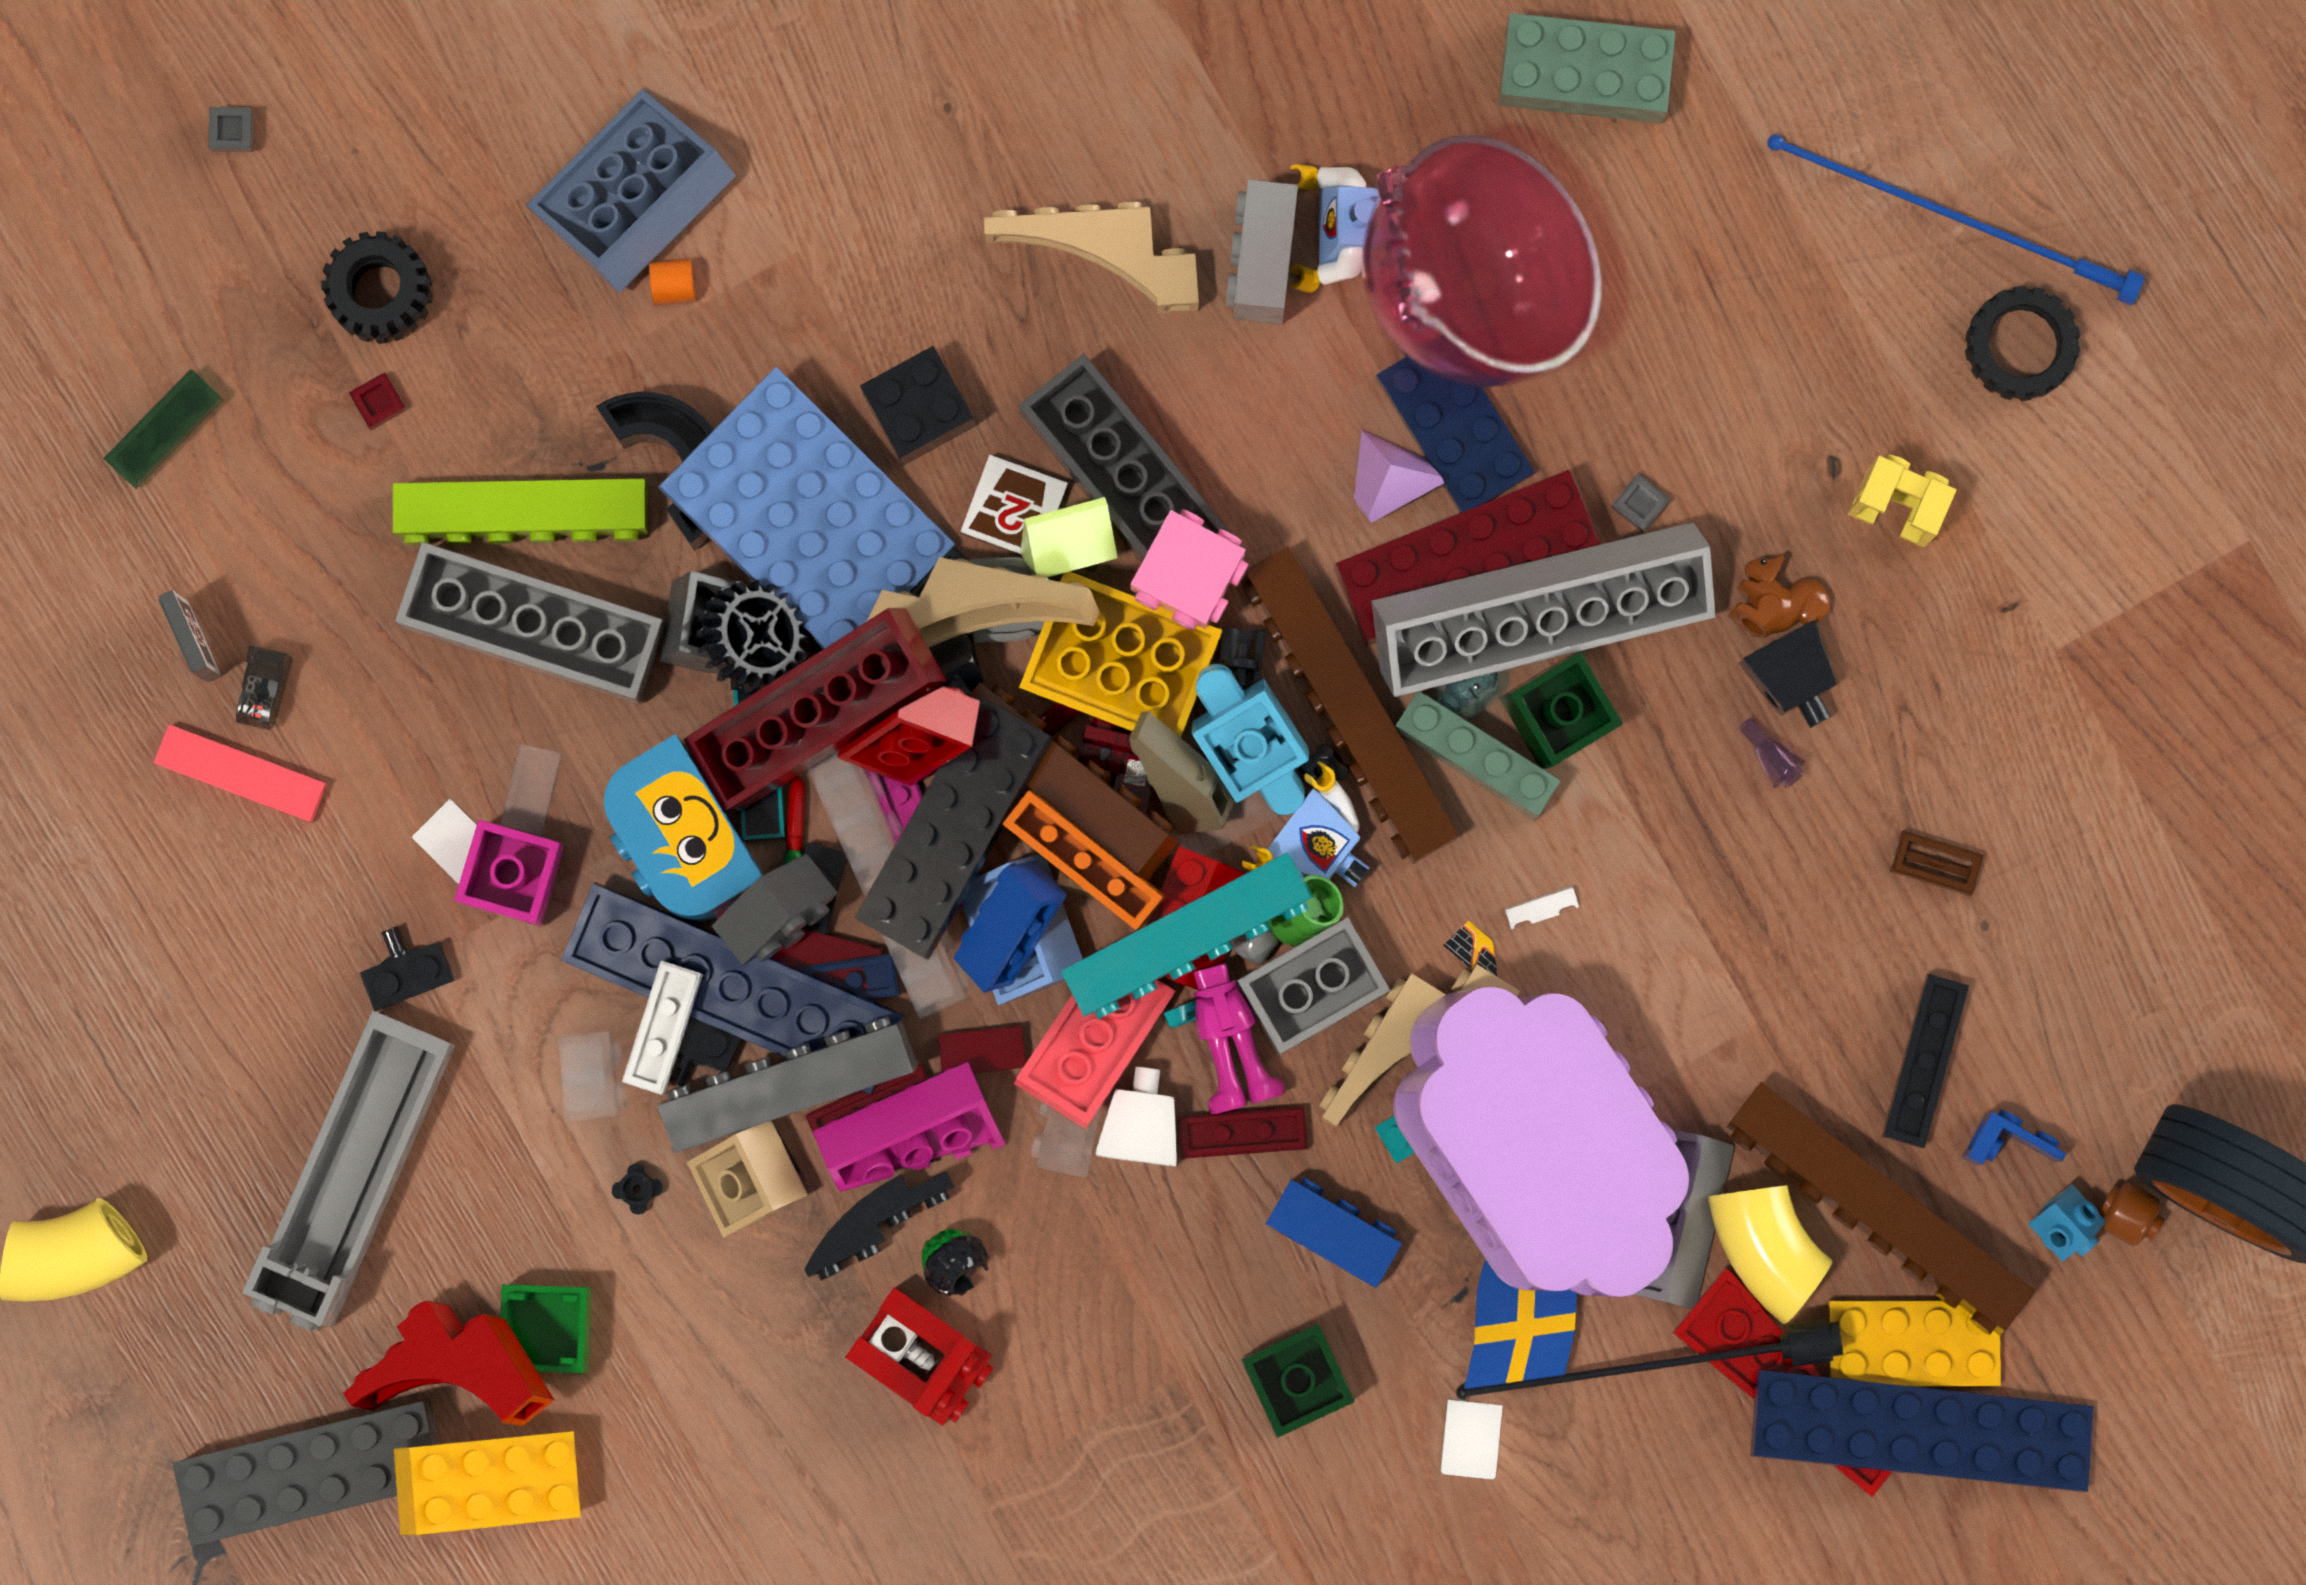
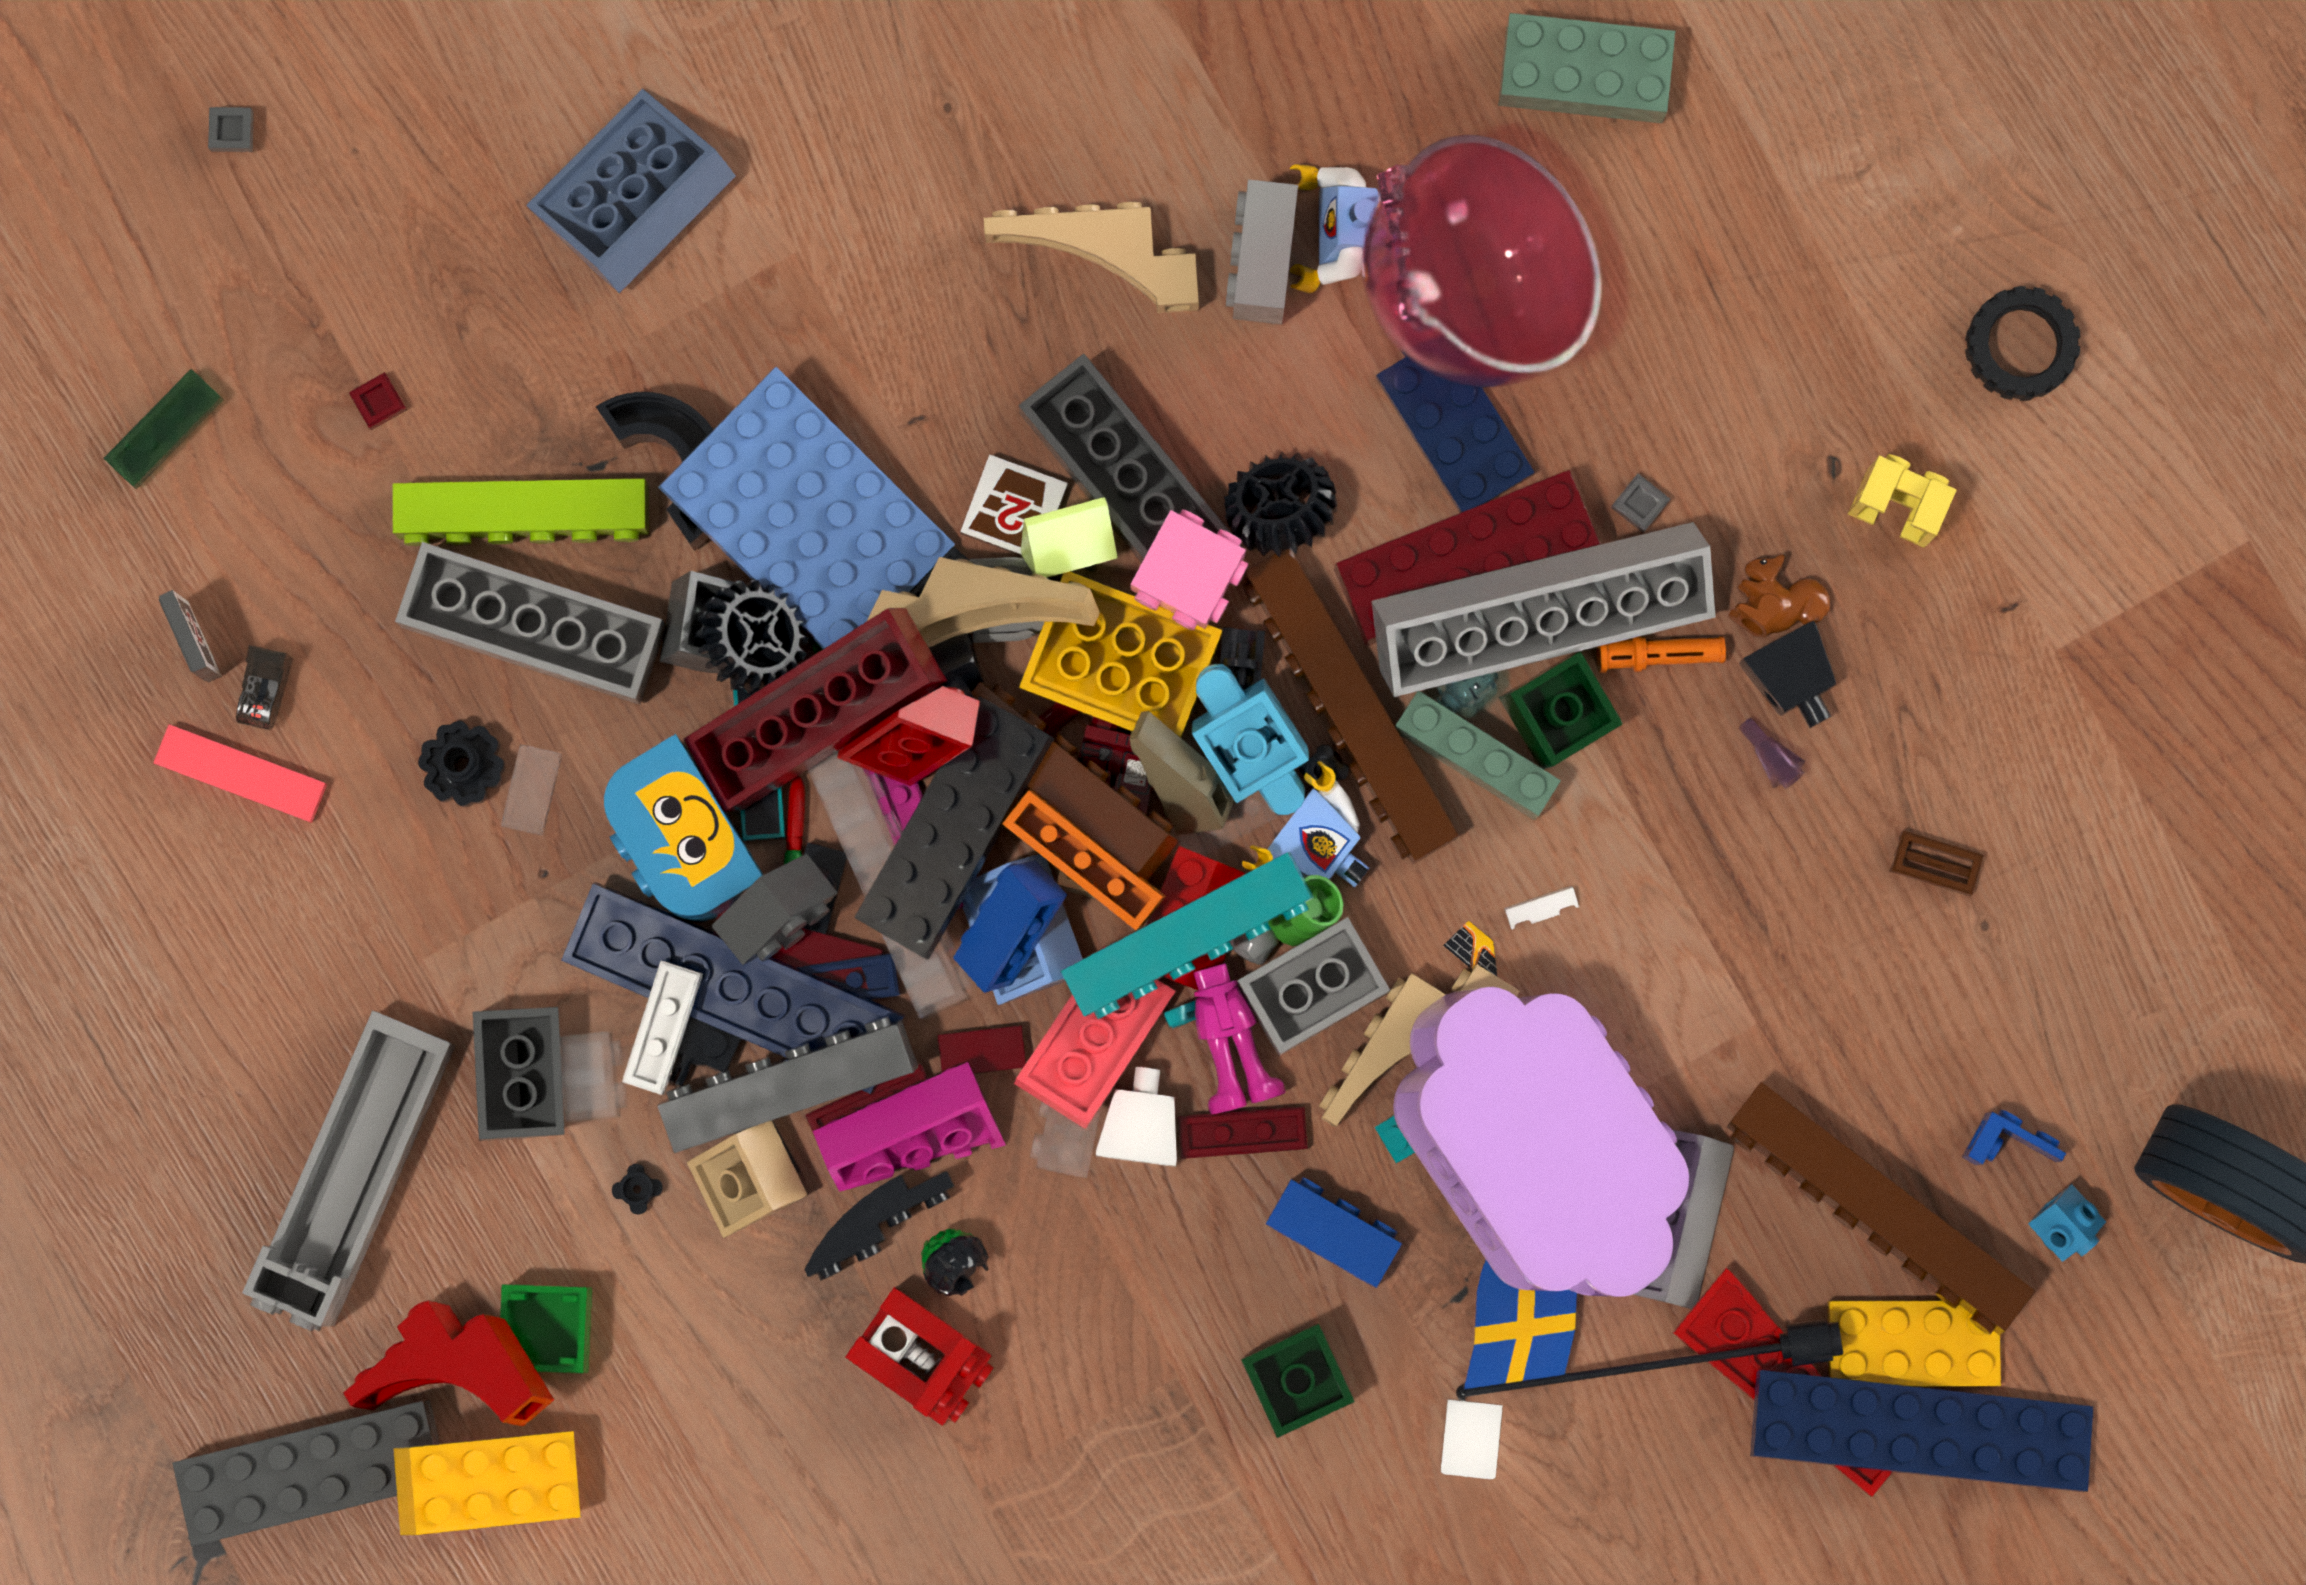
light yellow brick [0,1198,147,1302] -> none
black tyre [321,231,433,344] -> none
black plate [359,926,455,1011] -> none
white sticker [412,799,477,884] -> none
dark pink brick [454,819,565,927] -> none
orange brick [649,259,696,306] -> none
black brick [860,346,975,466] -> none
lavender slope [1354,429,1444,523] -> none
light yellow brick [1708,1185,1832,1325] -> none
blue piece [1767,134,2145,306] -> none
black plate [1881,974,1969,1148] -> none
dark orange head [2098,1182,2165,1246] -> none
none -> black plant [418,721,506,807]
none -> dark grey slope [473,1007,565,1141]
none -> black gear [1224,451,1338,558]
none -> orange pin [1596,636,1726,673]

